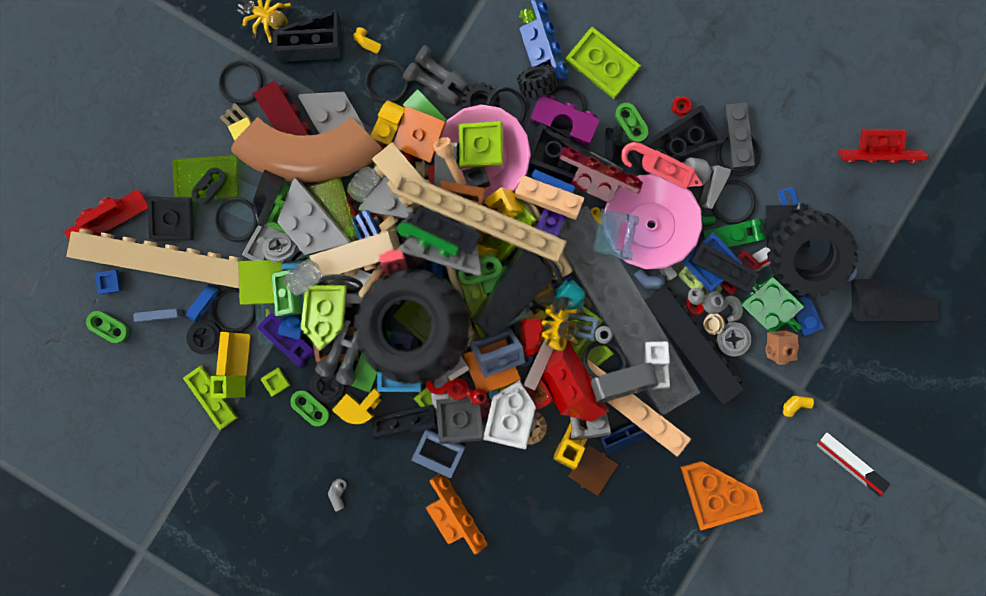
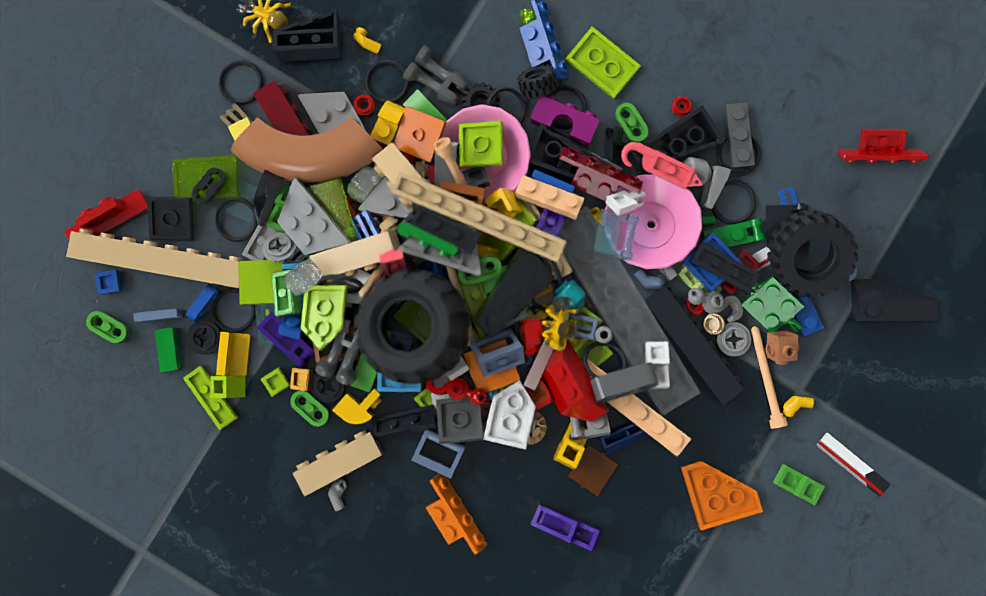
none -> green slope [155,327,182,373]
none -> tile [290,368,314,391]
none -> tan brick [293,430,384,496]
none -> red plate [354,95,375,116]
none -> dark purple slope [531,505,603,551]
none -> white plate [606,190,646,216]
none -> light nougat piece [751,326,788,429]
none -> bright green slope [773,464,825,505]

